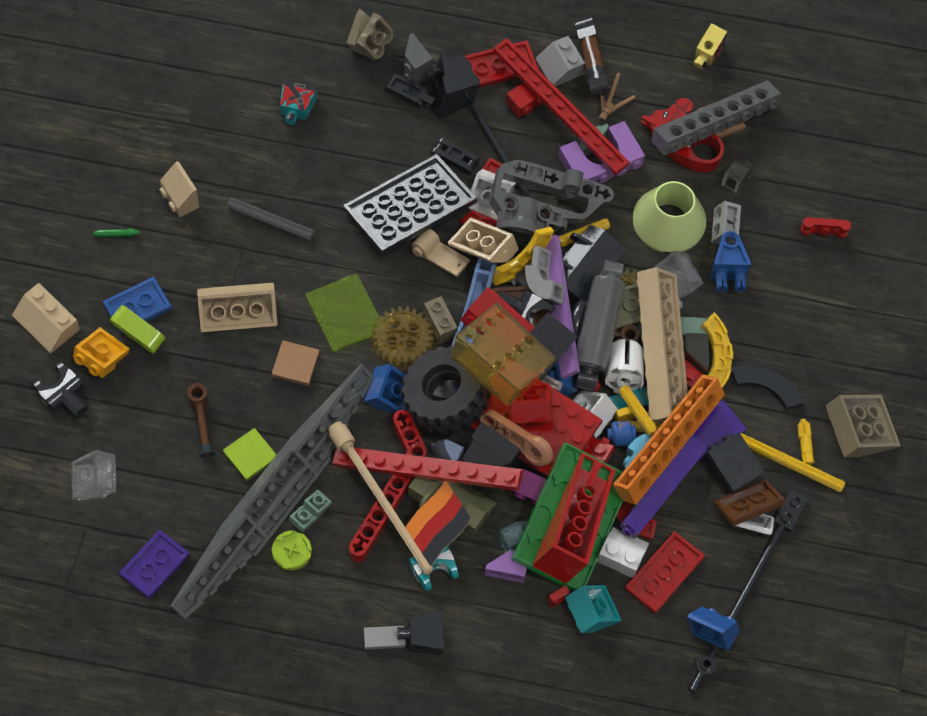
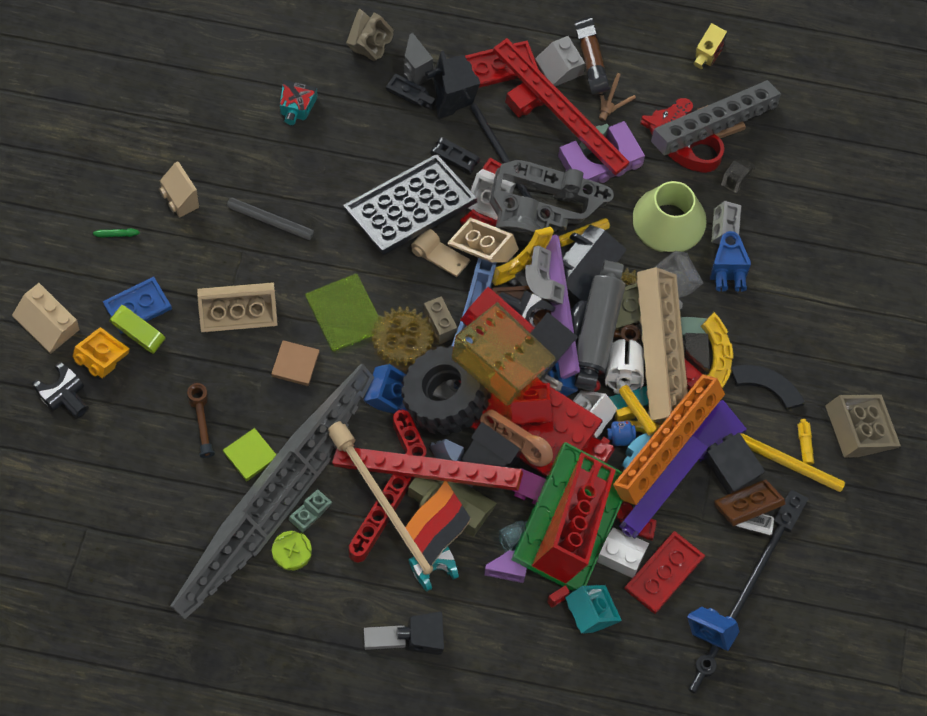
clear slope [72,450,117,500] -> none
dark purple tile [119,529,190,600] -> none
red plate [800,217,851,239] -> none

